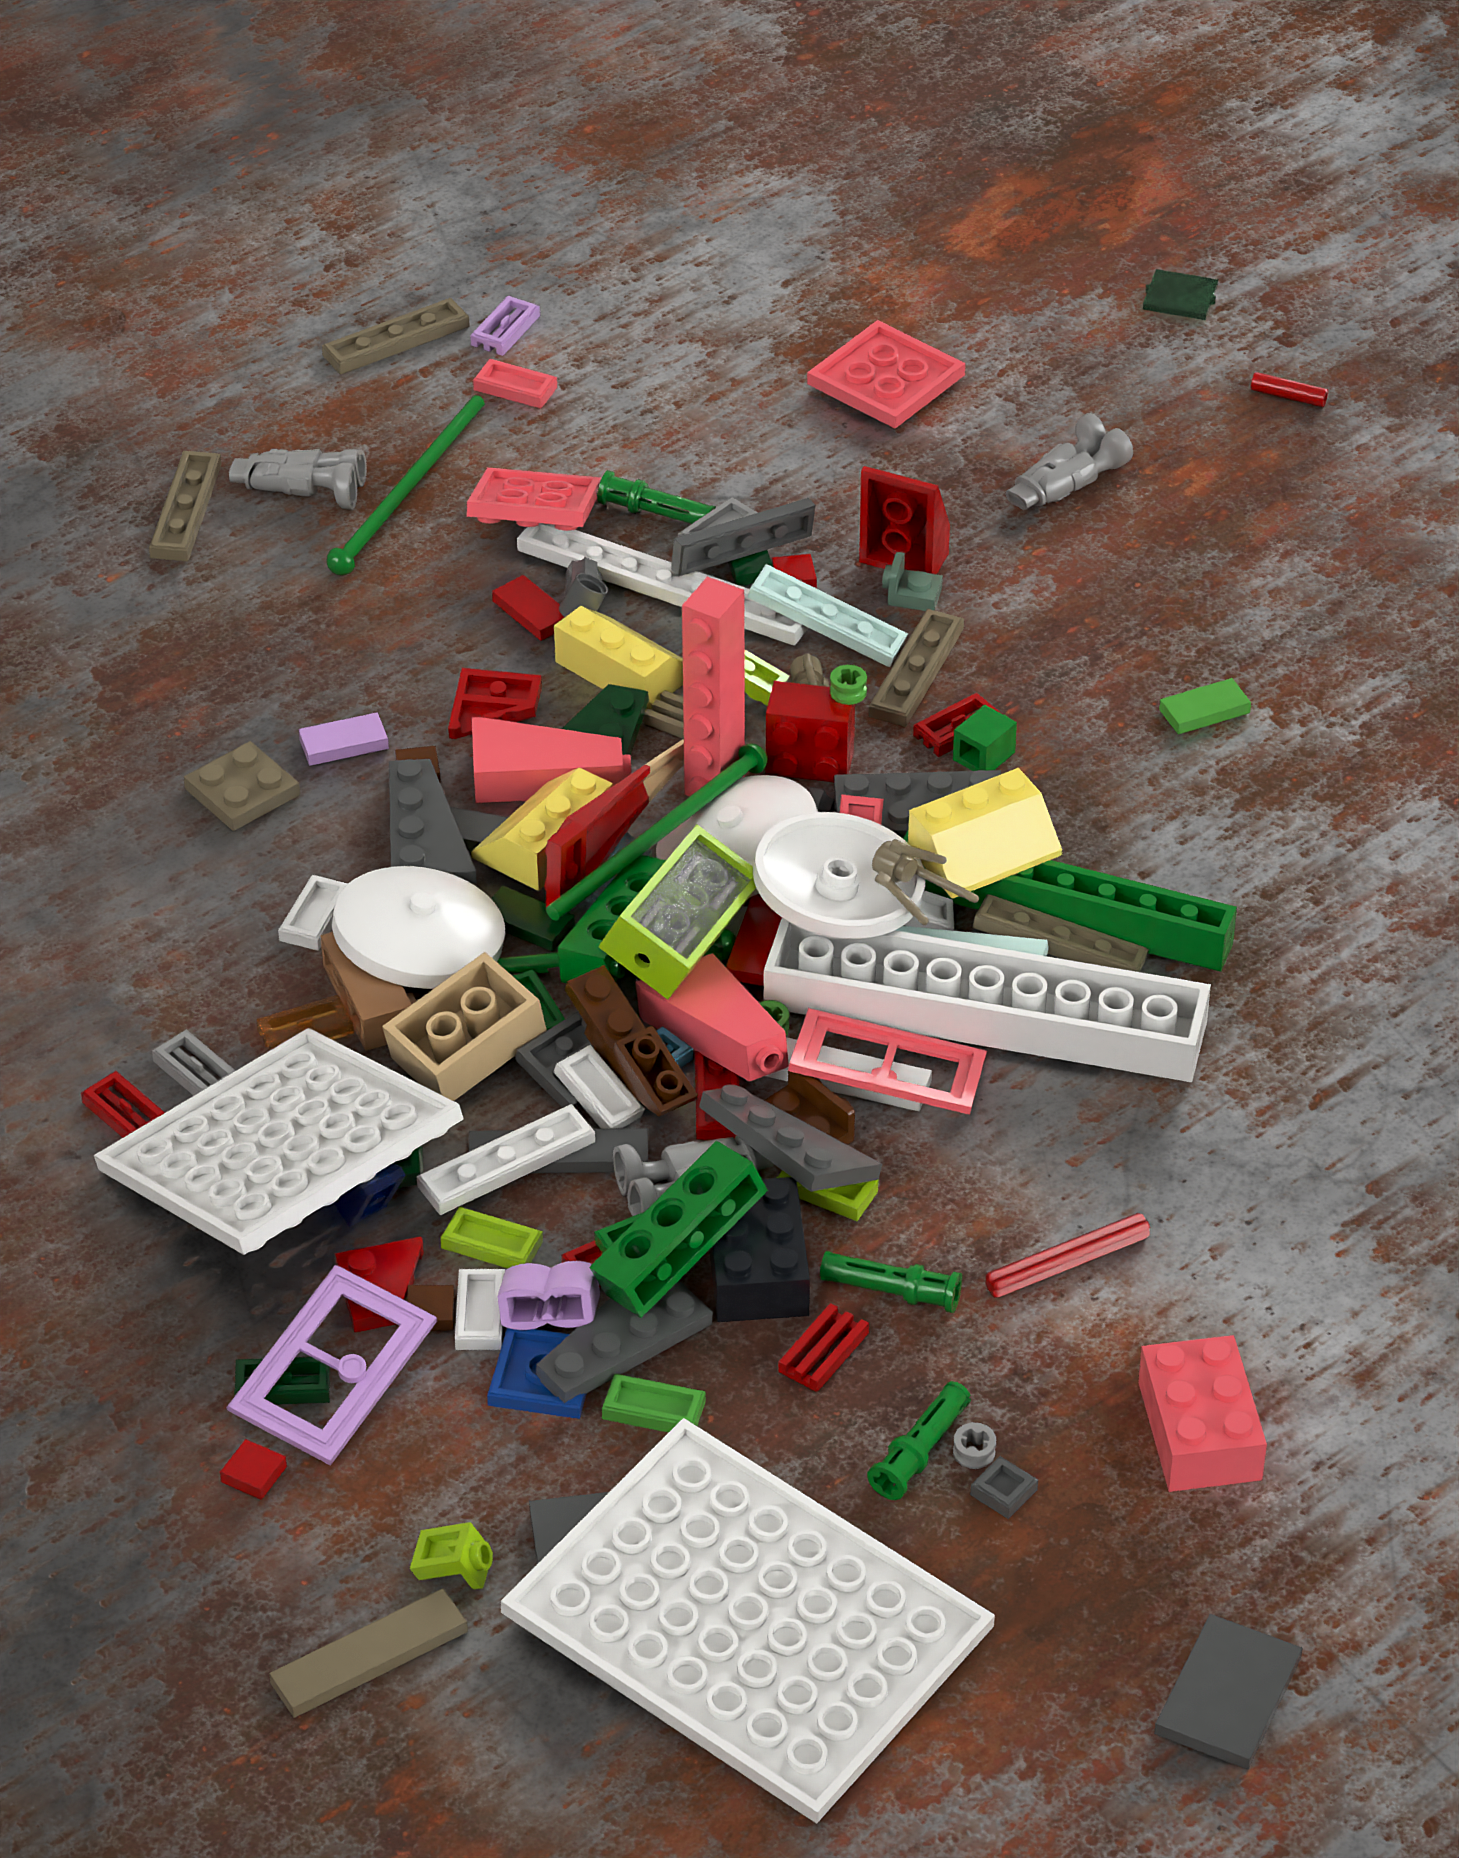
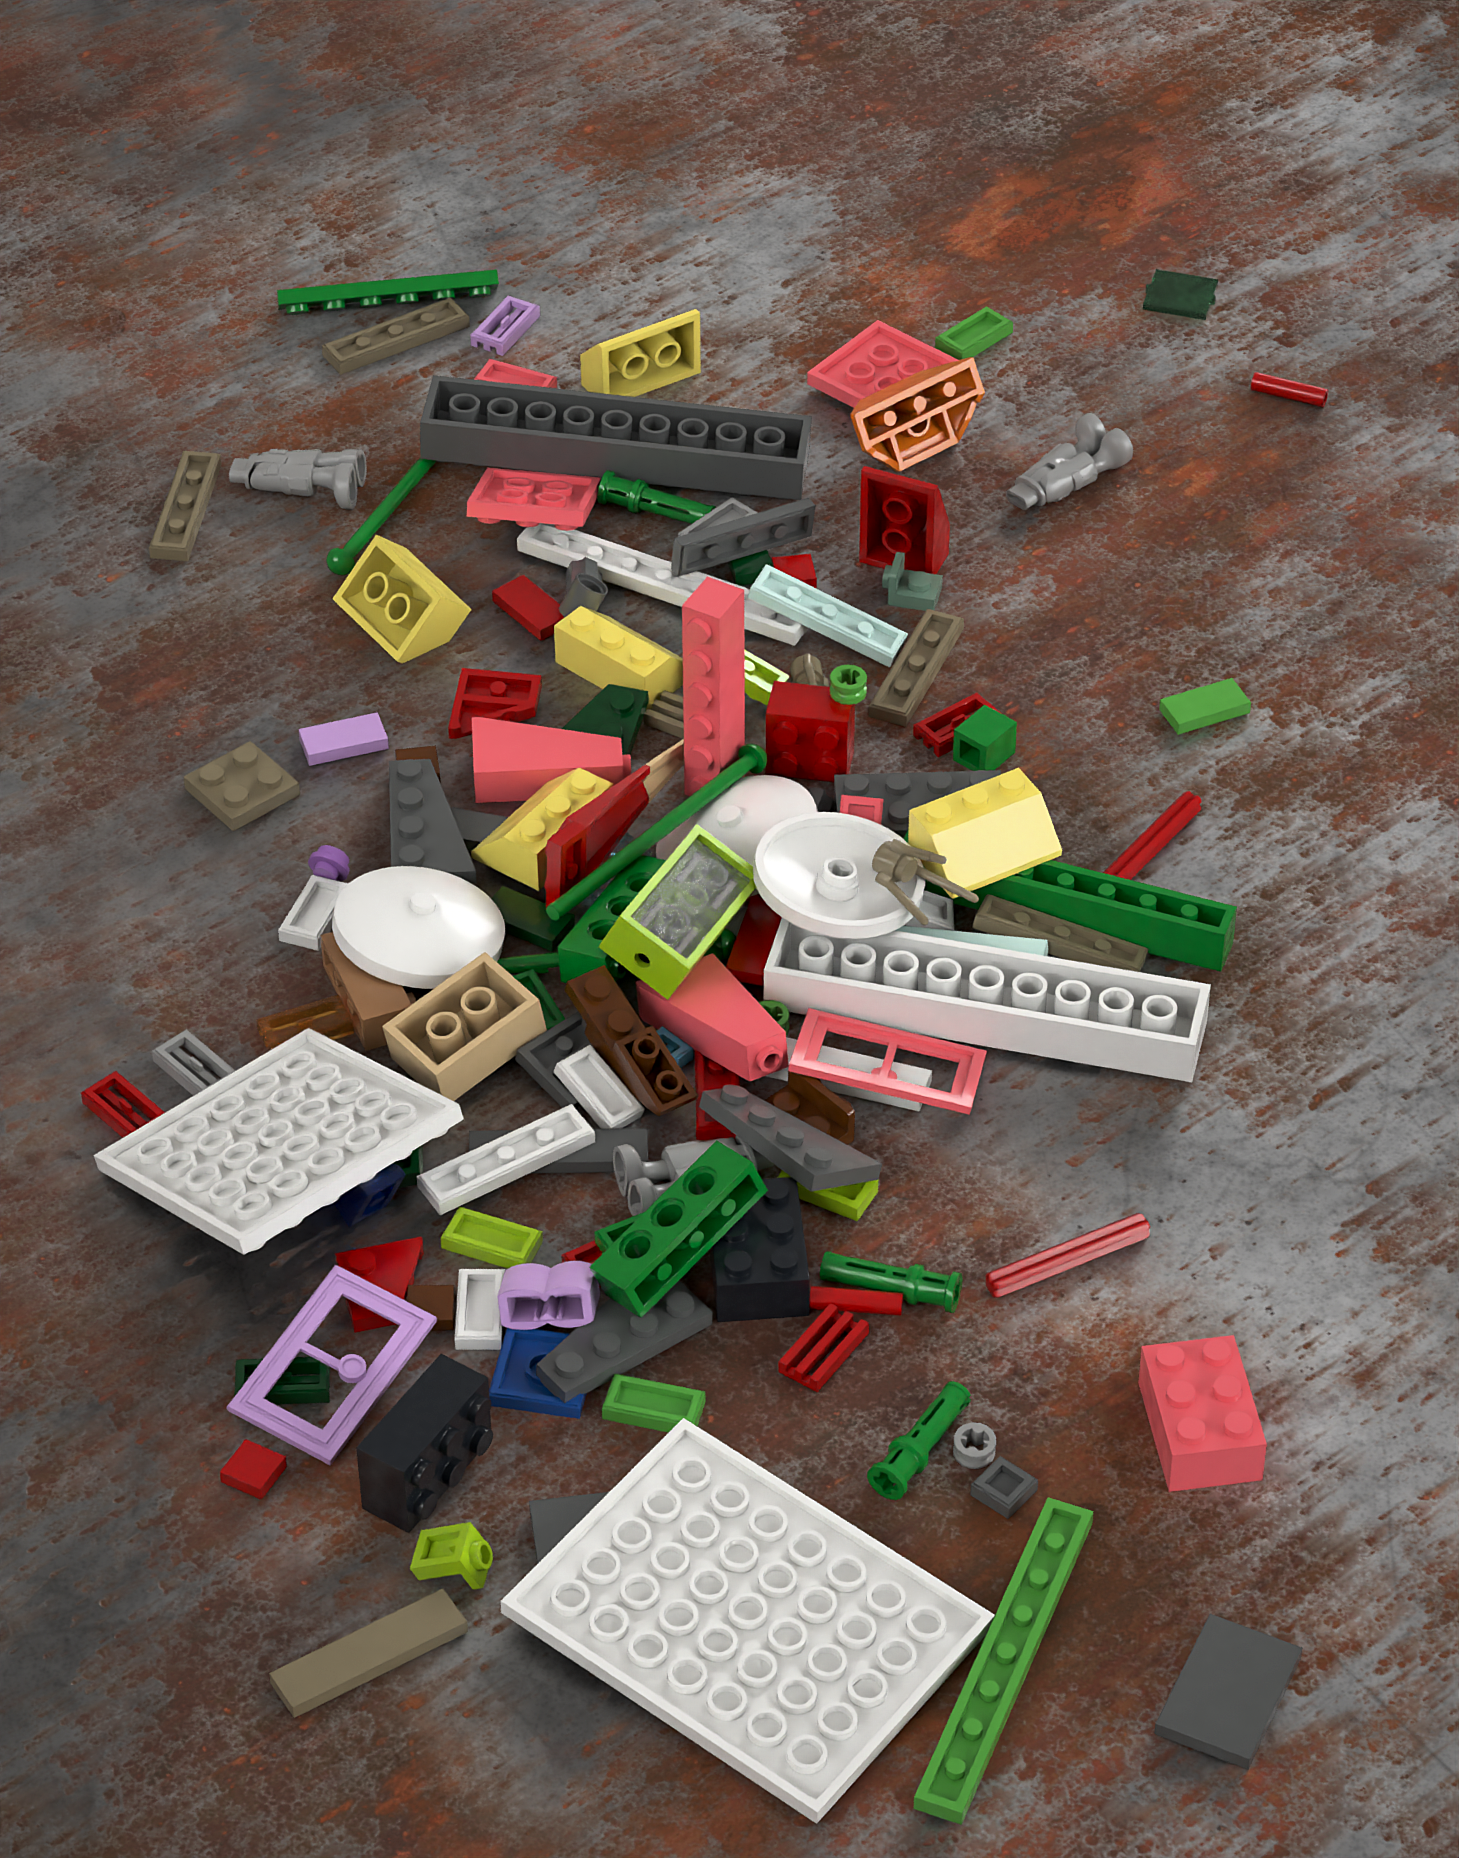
none -> green plate [277,269,499,315]
none -> medium lavender plate [308,845,350,881]
none -> light yellow slope [333,535,471,664]
none -> black brick [356,1354,493,1533]
none -> dark grey brick [420,375,812,500]
none -> light yellow slope [580,309,701,397]
none -> red piece [809,1286,903,1316]
none -> orange wedge [850,357,985,472]
none -> bright green plate [914,1497,1094,1825]
none -> bright green tile [935,306,1013,360]
none -> red axle [1103,791,1202,880]

